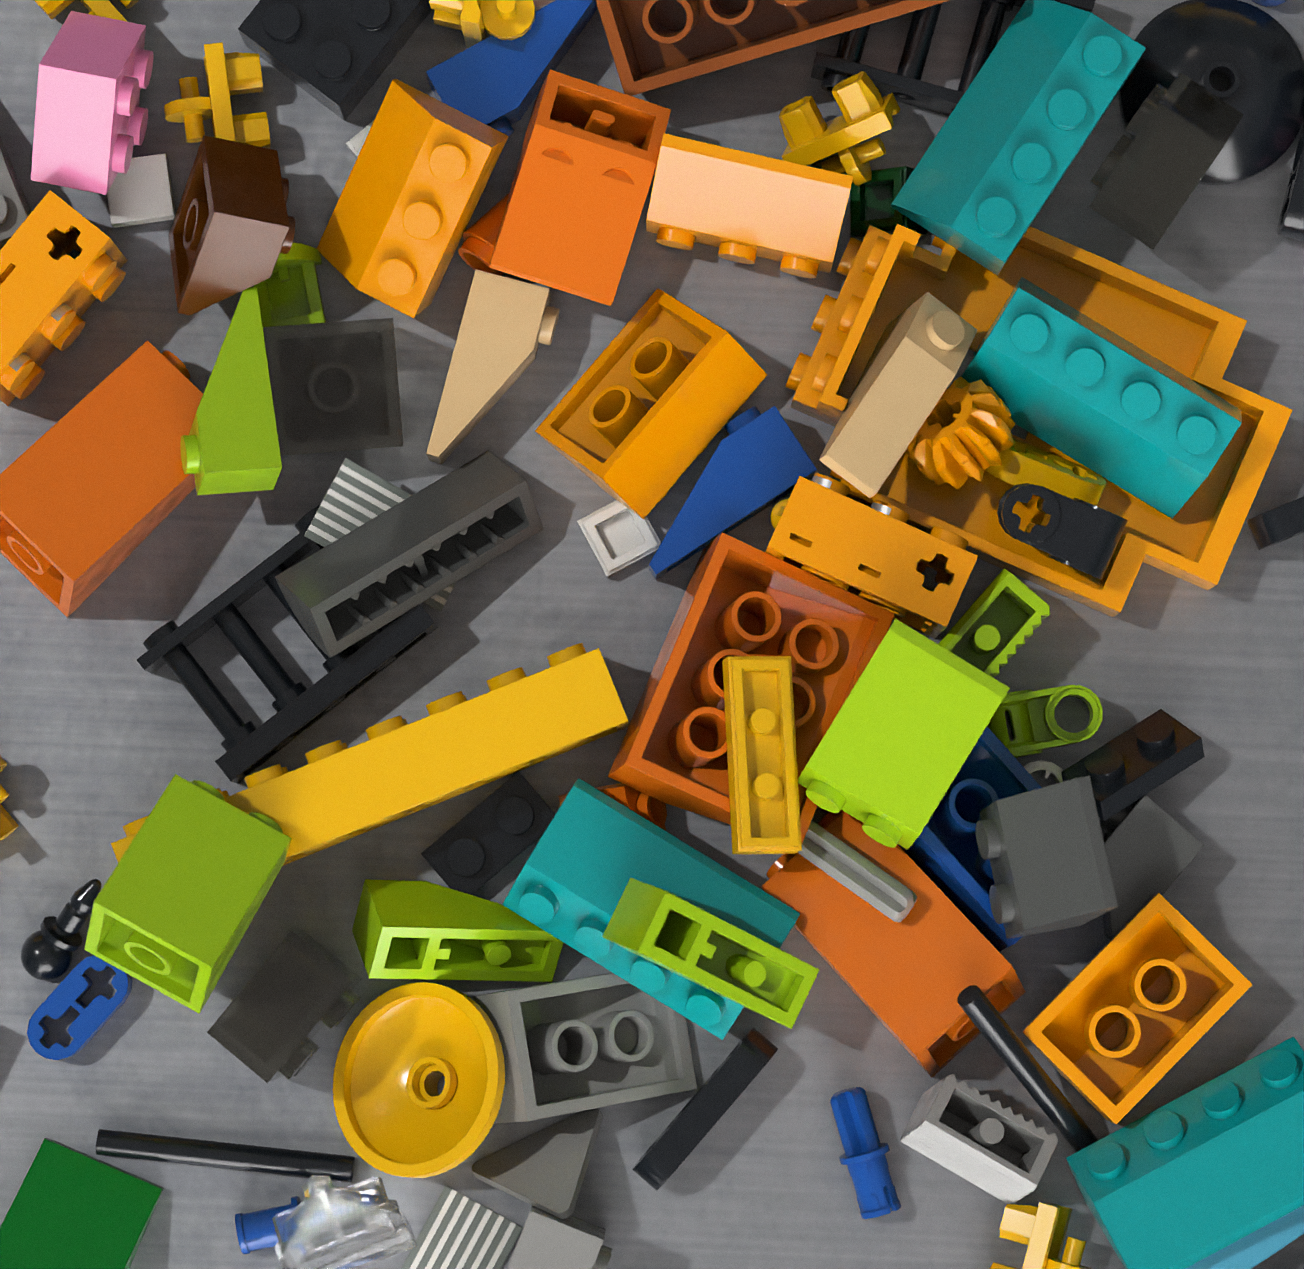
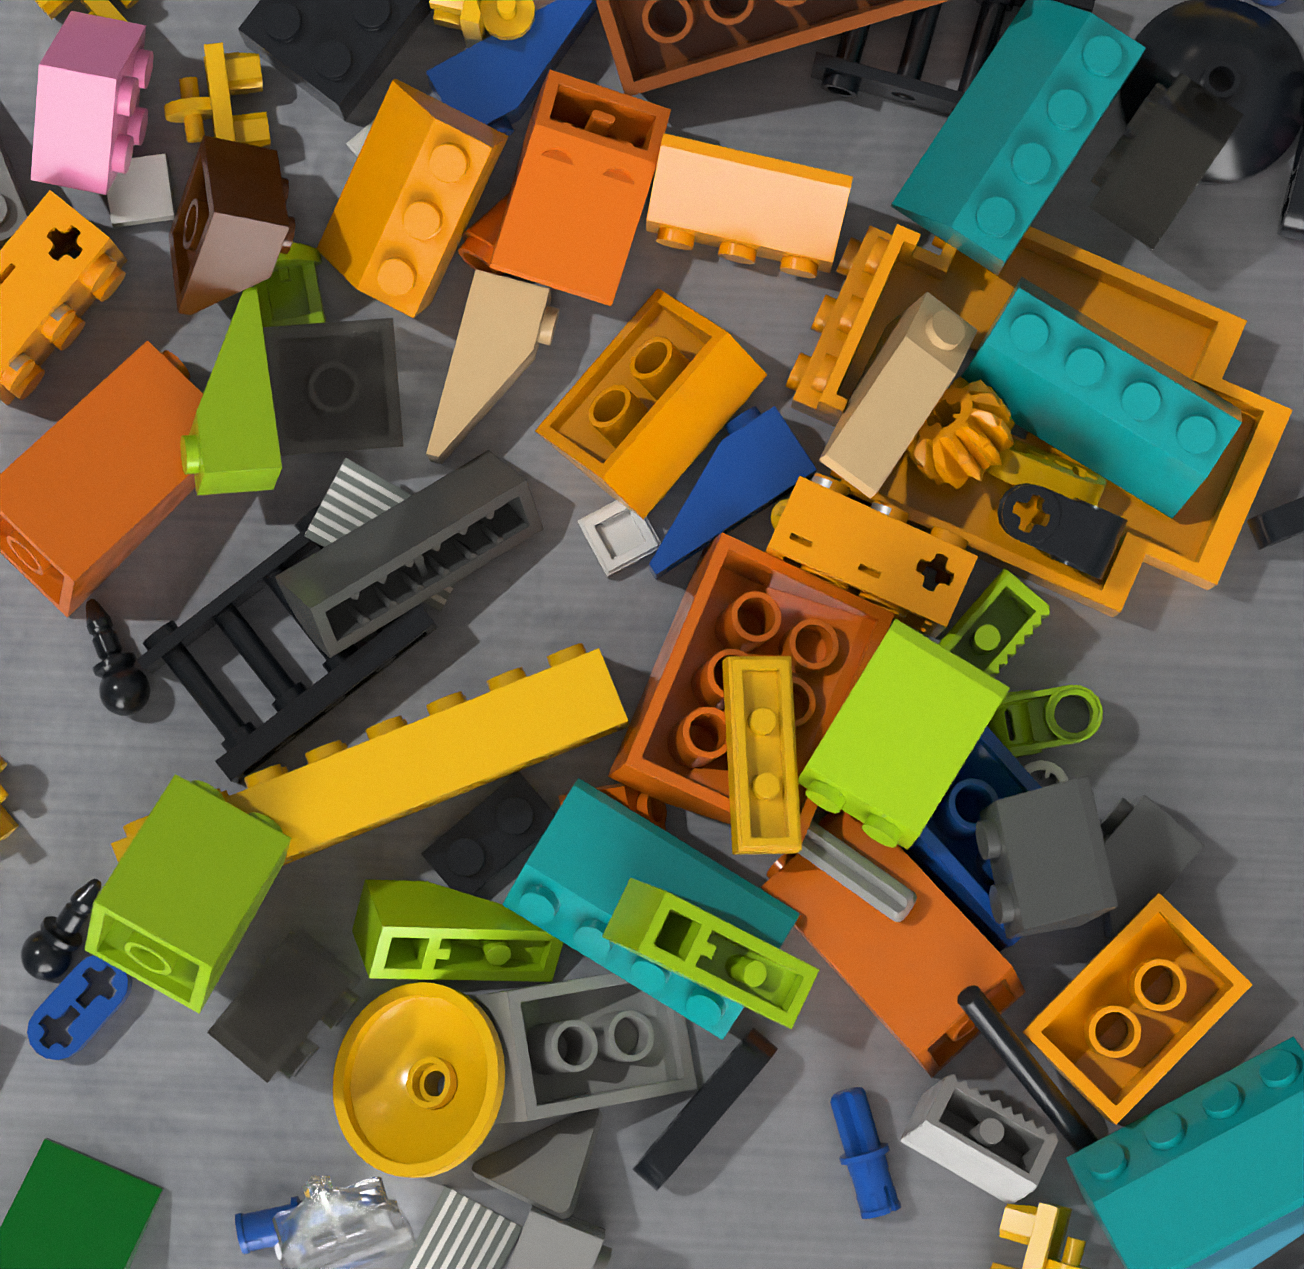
black bar [96,1129,355,1182] -> none
yellow hips [779,71,901,186] -> none
dark green slope [850,166,928,237] -> none
black plate [1061,709,1205,821] -> none
none -> black bar [86,599,150,716]

